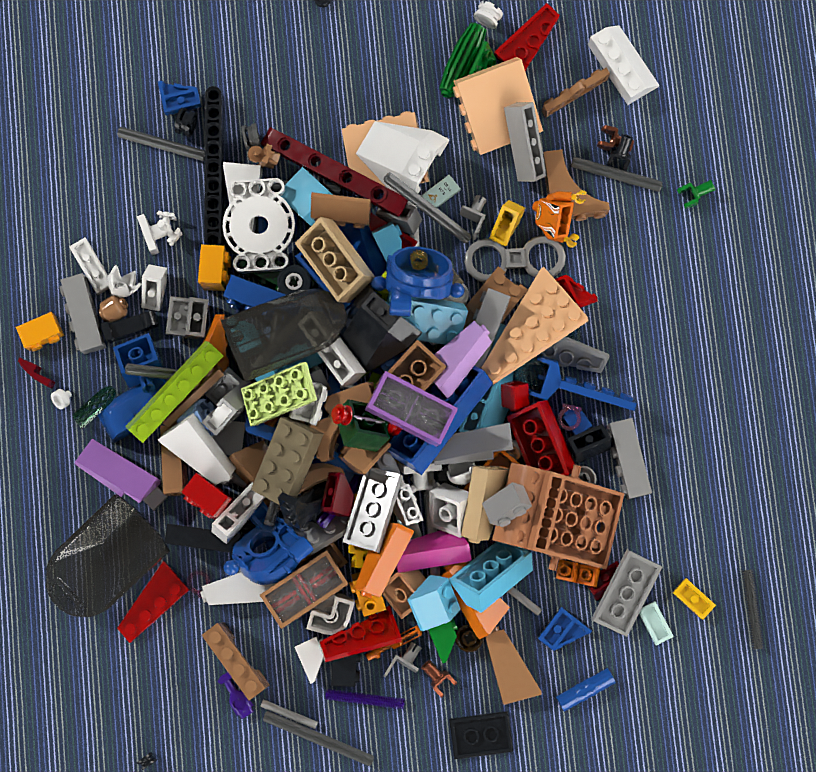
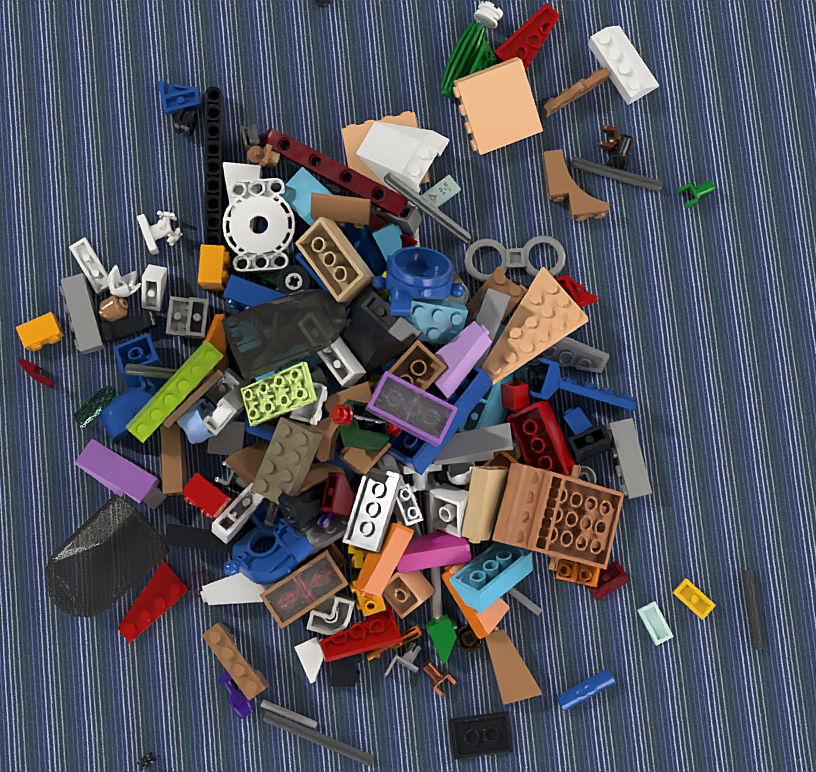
white tile [51,389,72,409] -> none
dark grey axle [117,127,205,161] -> none
white slope [158,413,236,486] -> none
dark purple axle [325,689,405,709] -> none
medium azure slope [407,575,461,631] -> none
clear yellow bush [410,250,428,270] -> none
light grey bracket [460,195,486,240] -> none
light grey brick [482,482,532,527] -> none
yellow arch [489,200,525,246] -> none
light grey brick [504,102,547,182] -> none
orange torso [532,190,587,248] -> none
blue wing [537,607,592,651] -> none
clear pink piece [558,403,582,431] -> none
light grey plate [591,549,662,637] -> none

